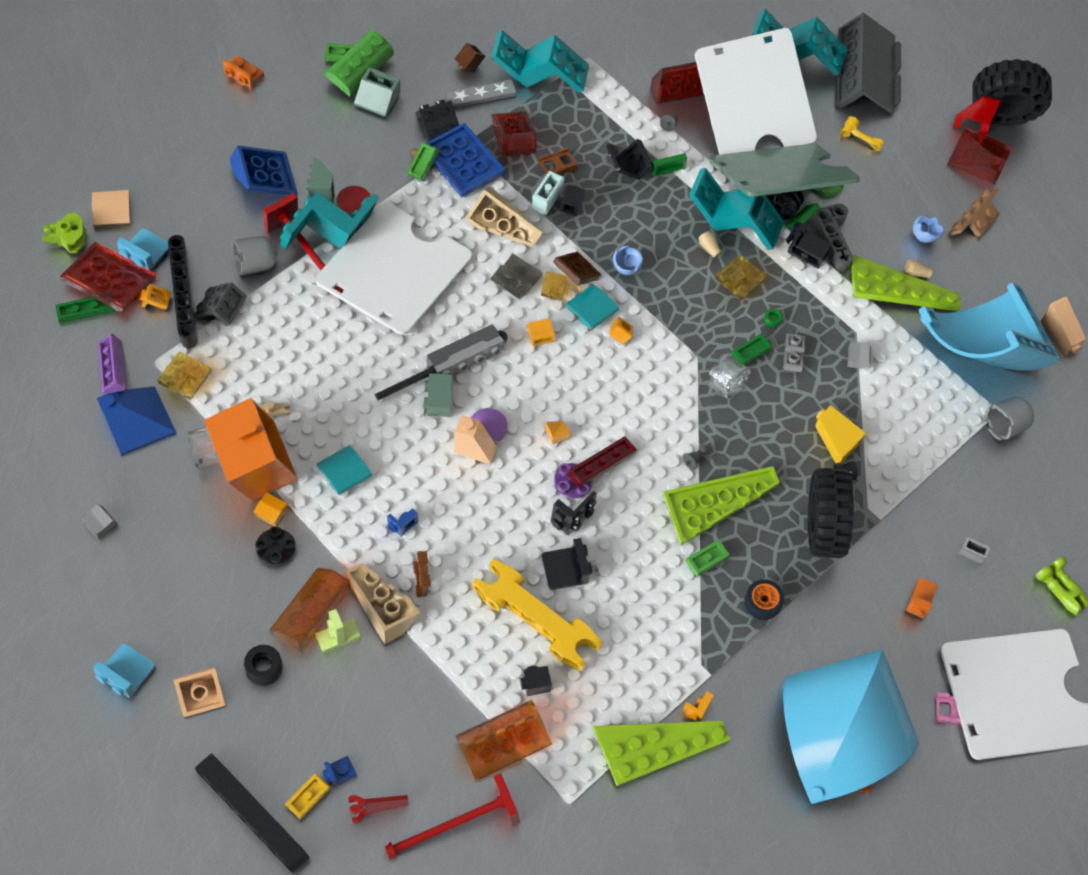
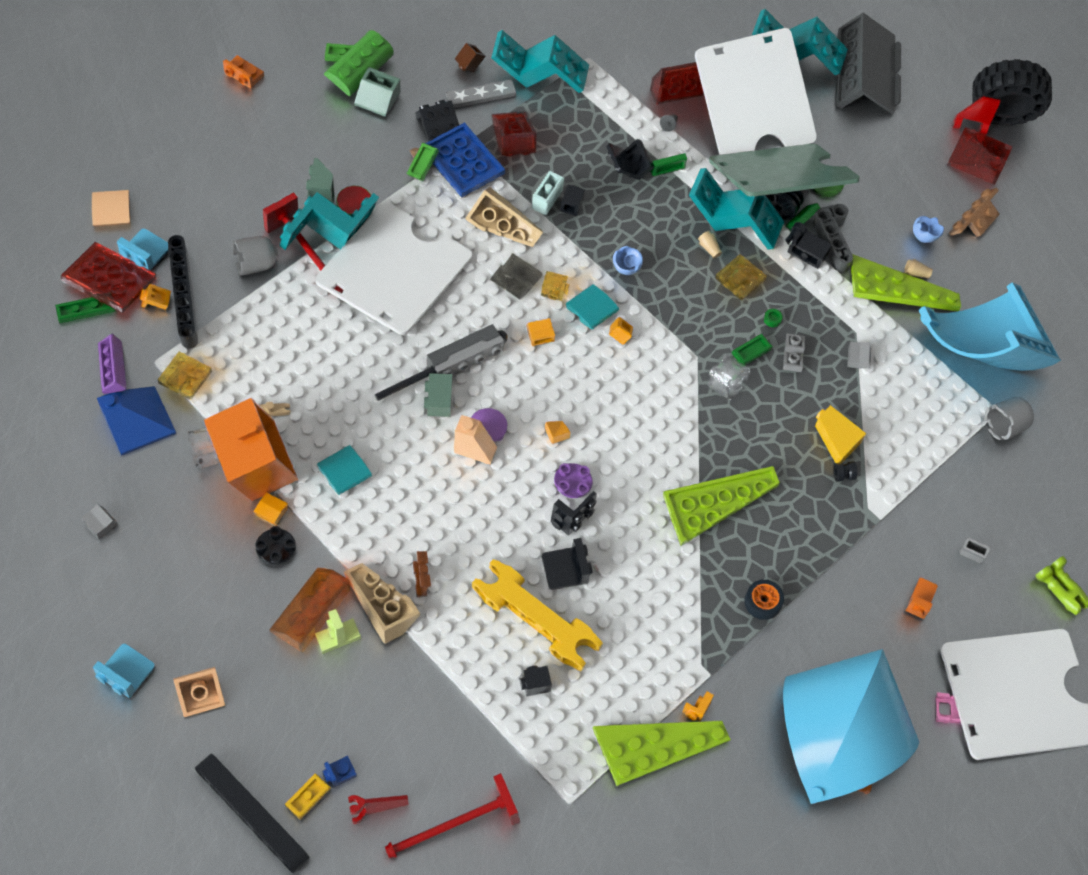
lime hinge [43,212,86,254] -> none
dark grey bracket [195,282,247,326] -> none
blue slope [230,145,298,196] -> none
black tyre [244,645,283,686] -> none
blue bracket [387,508,418,537] -> none
clear orange slope [455,699,552,781] -> none
dark orange piece [538,147,578,175] -> none
reddish brown tile [553,251,601,286] -> none
dark red tile [567,436,637,488] -> none
dark grey piece [683,444,709,469] -> none
bright green plate [685,539,730,577] -> none
black tyre [808,468,854,558] -> none
yellow brick [841,116,884,151] -> none
light nougat slope [1040,296,1086,355] -> none

